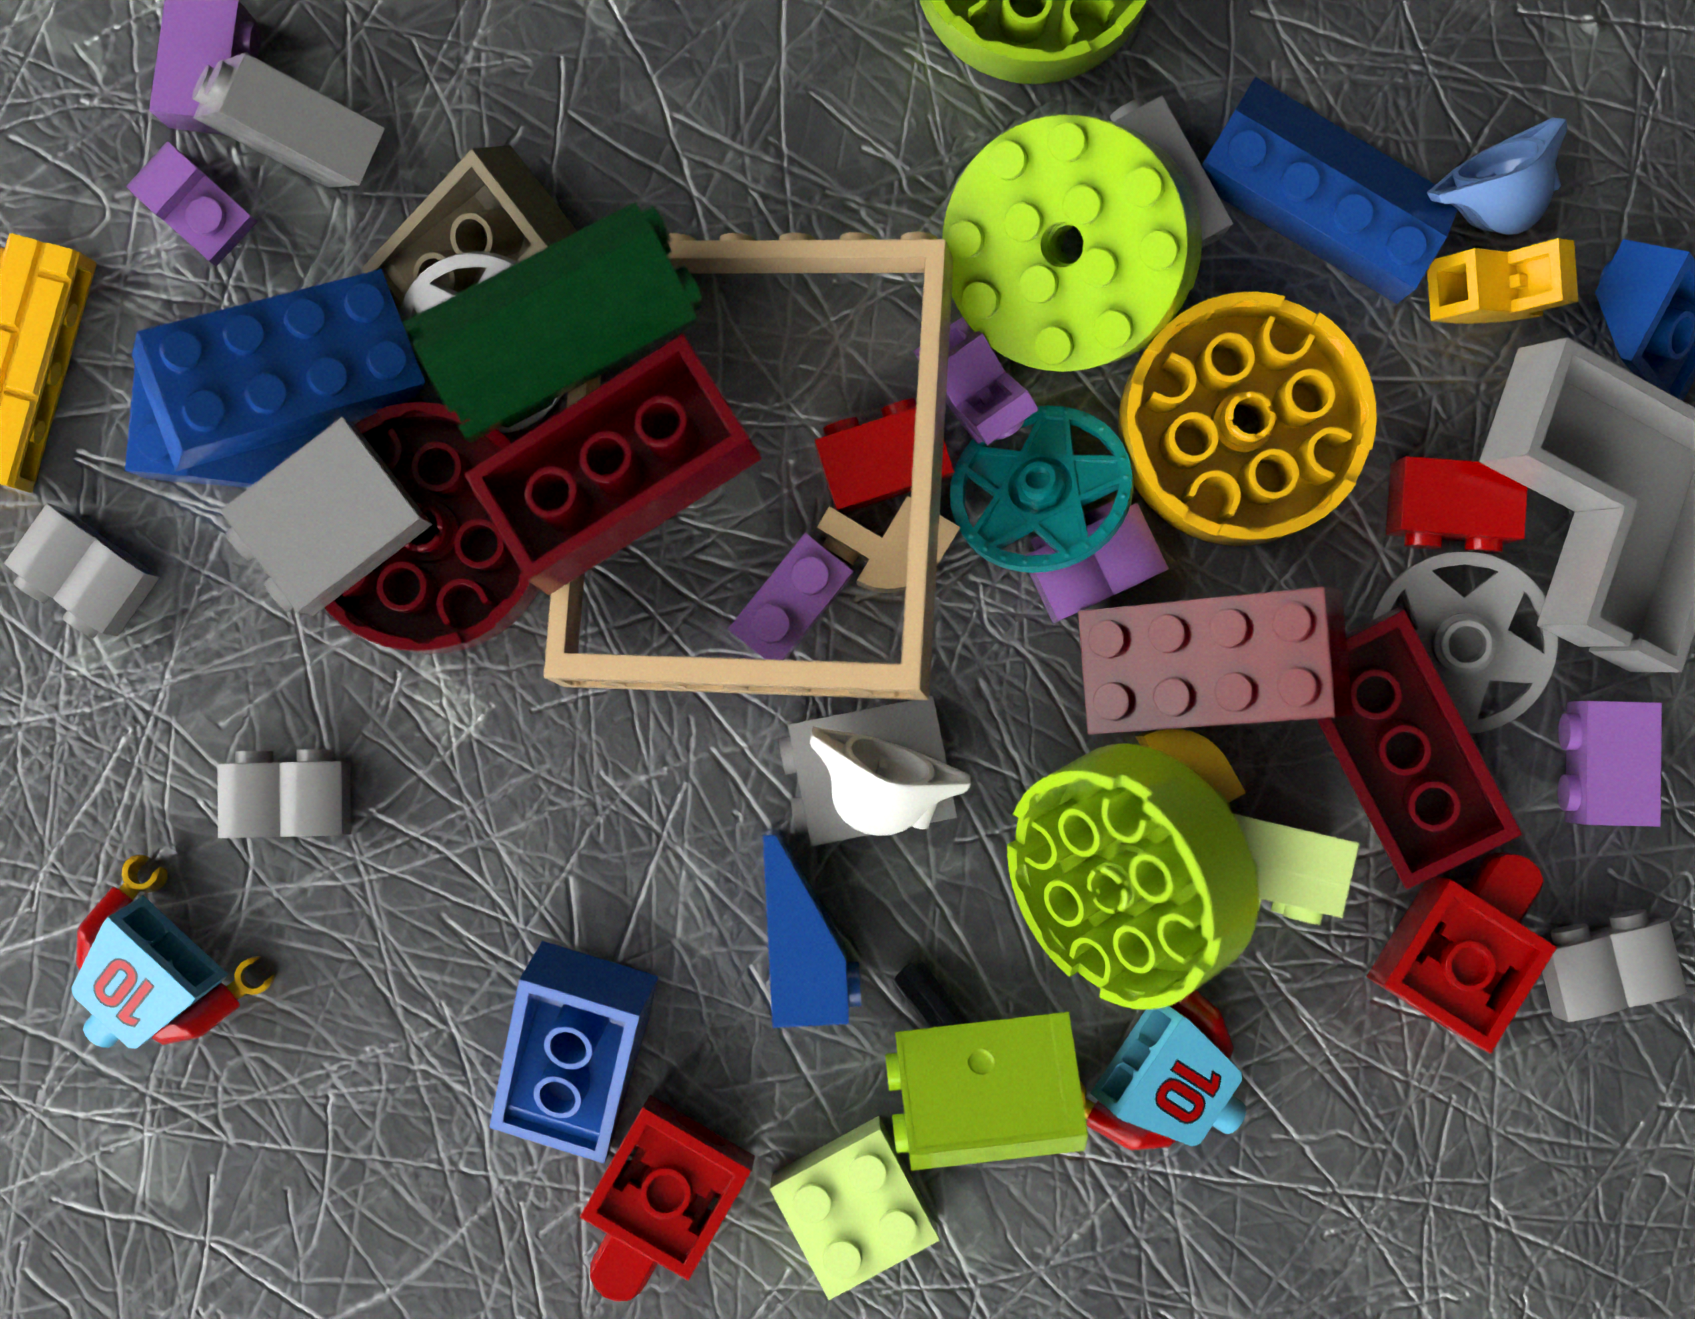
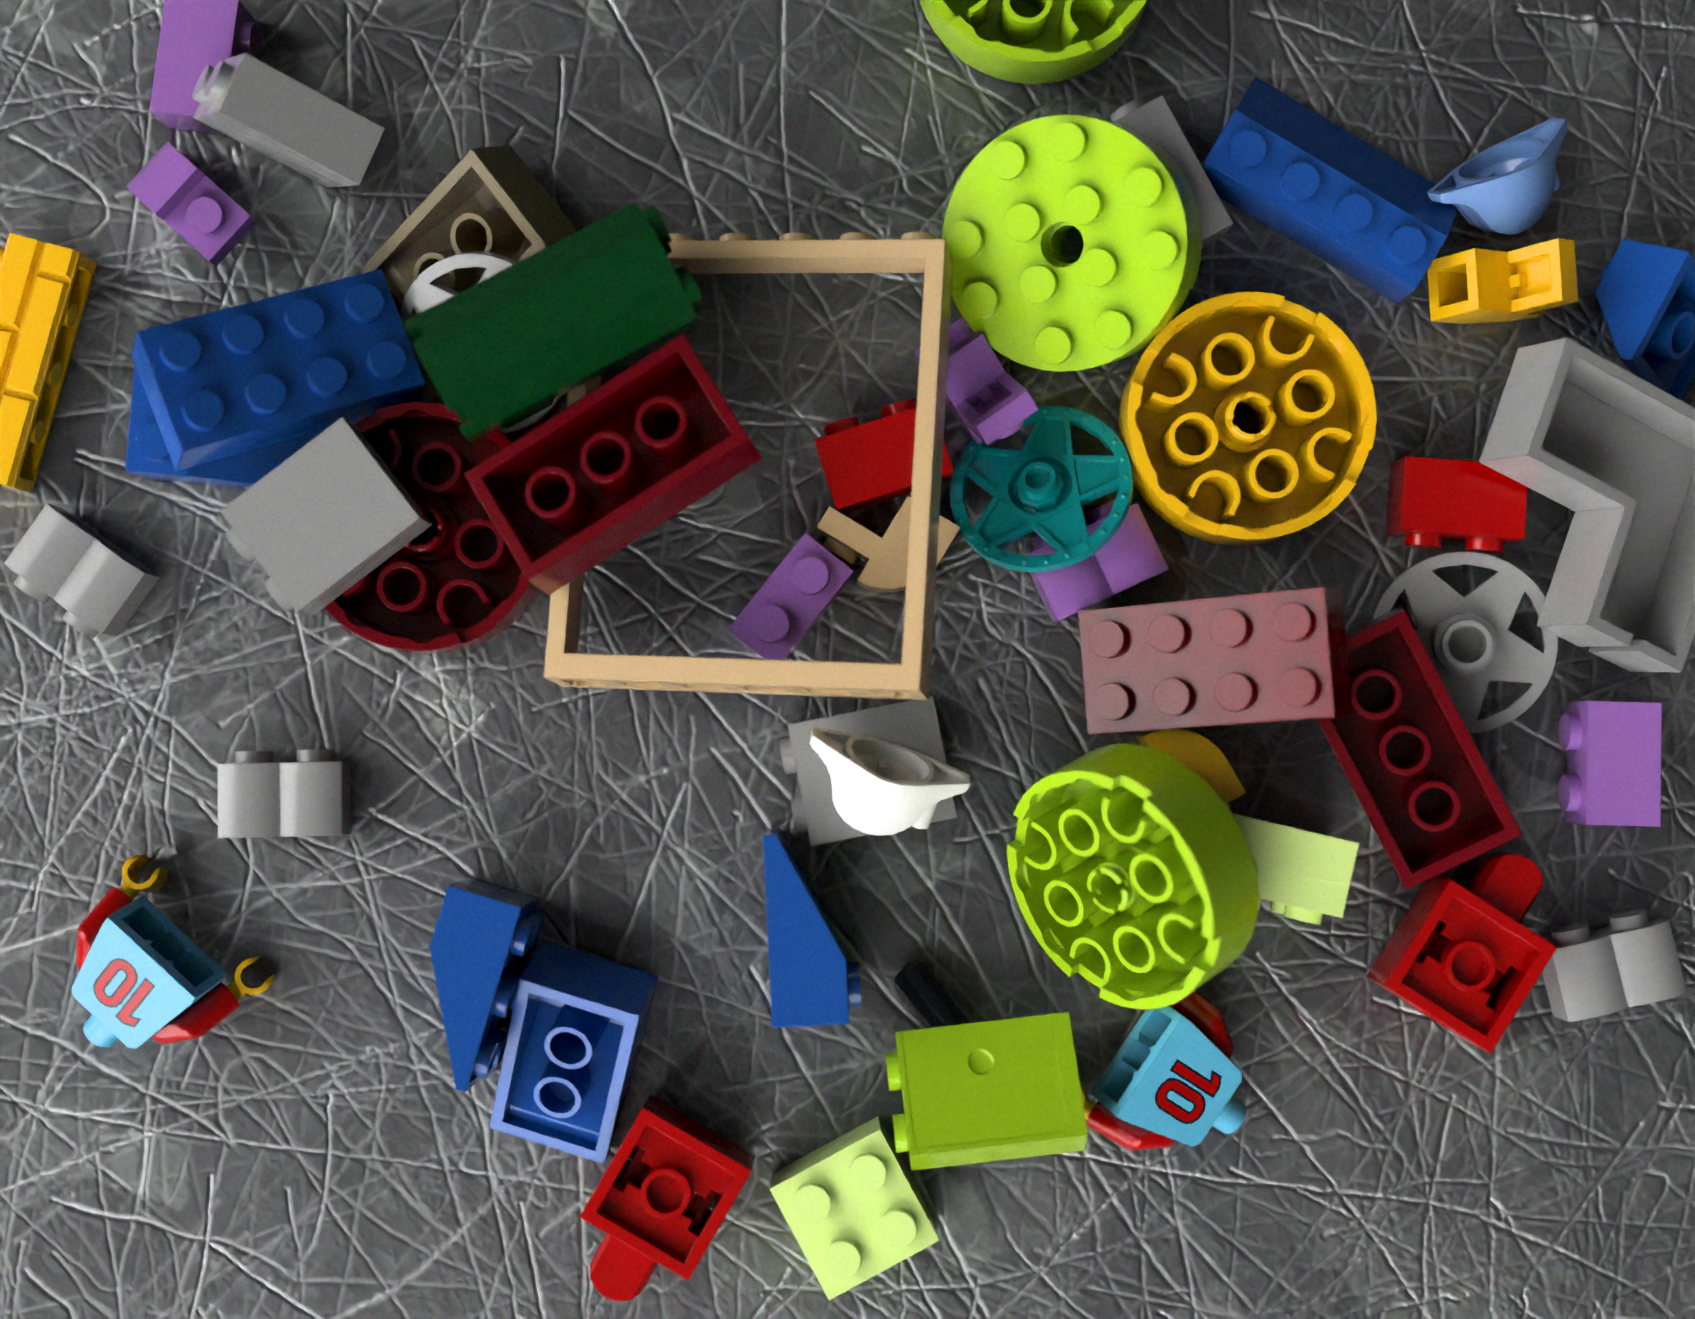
none -> blue slope [429,877,544,1092]

